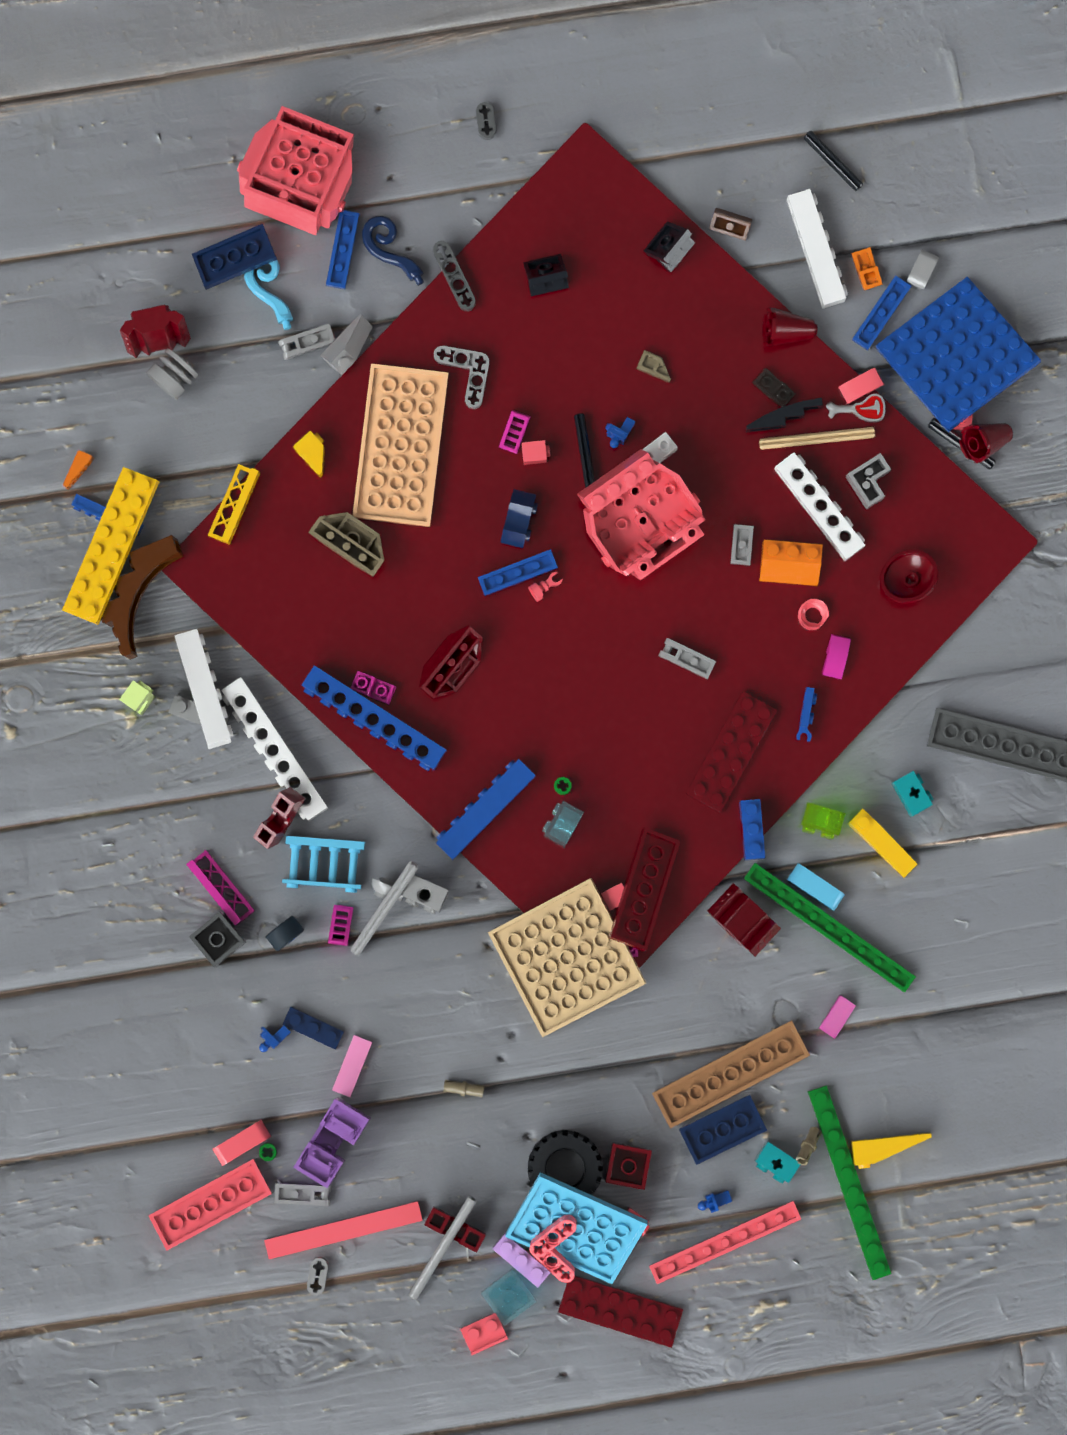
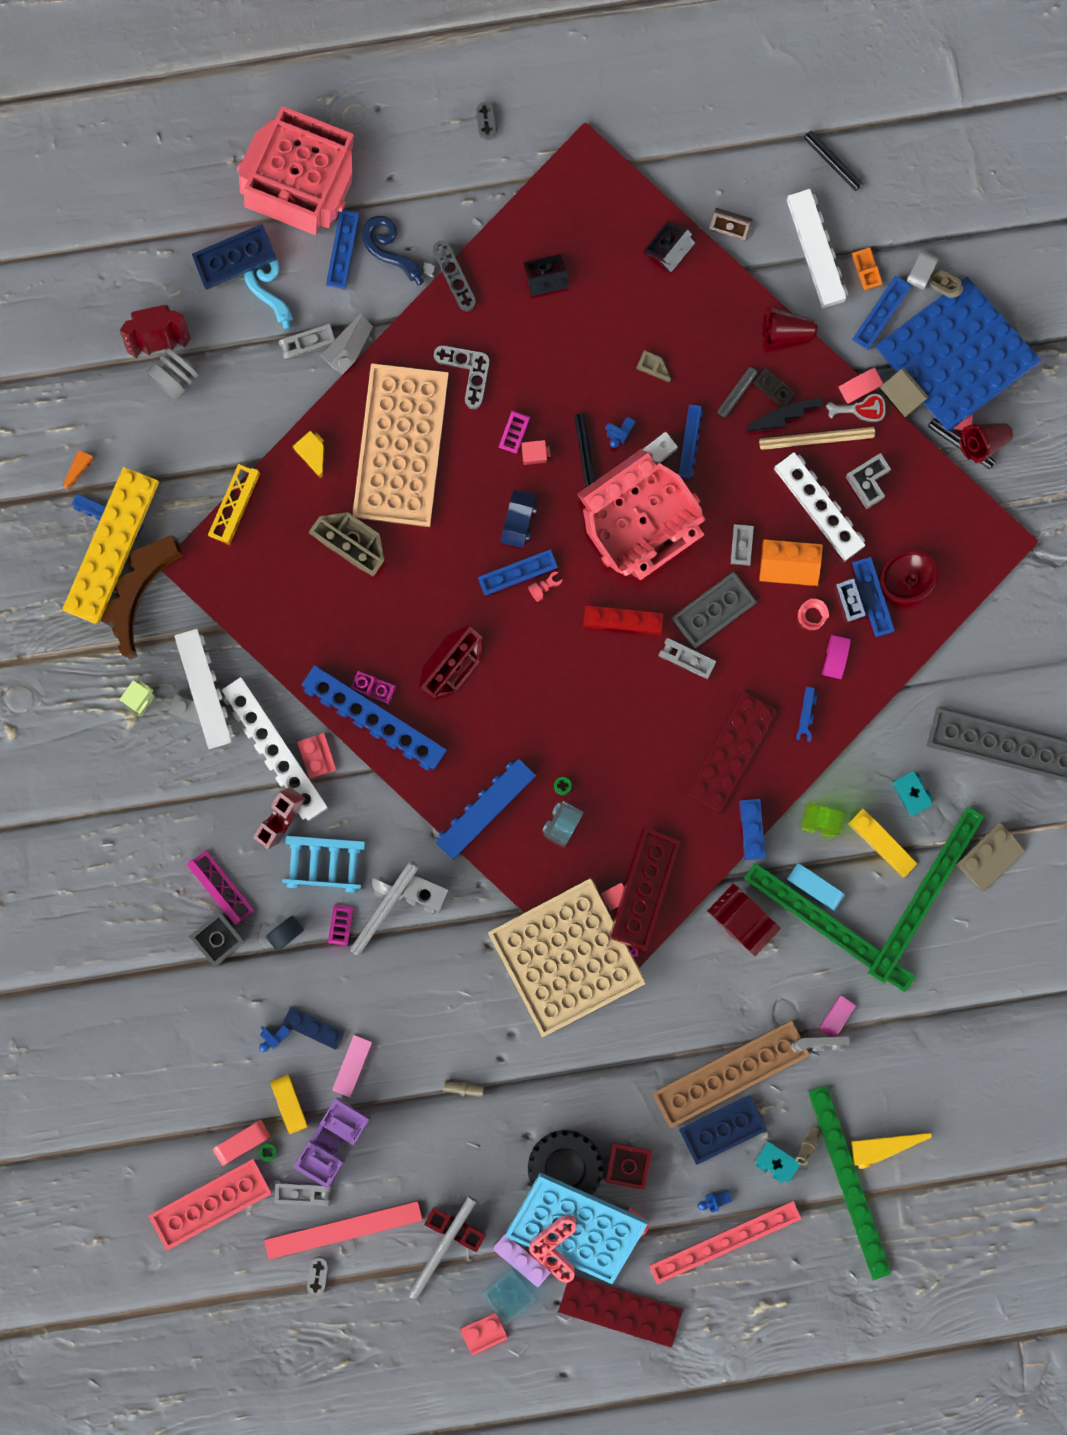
none -> yellow beam [270,1074,308,1134]
none -> coral plate [297,733,337,779]
none -> light grey piece [423,262,437,278]
none -> red arch [583,605,663,635]
none -> dark grey tile [671,571,757,649]
none -> blue piece [679,405,703,480]
none -> dark grey axle [717,367,758,418]
none -> light grey plate [791,1037,850,1052]
none -> dark blue slope [836,578,876,622]
none -> blue plate [852,557,894,638]
none -> green plate [867,806,985,984]
none -> dark tan slope [880,367,928,417]
none -> dark tan plate [929,270,963,298]
none -> dark tan slope [956,823,1025,892]

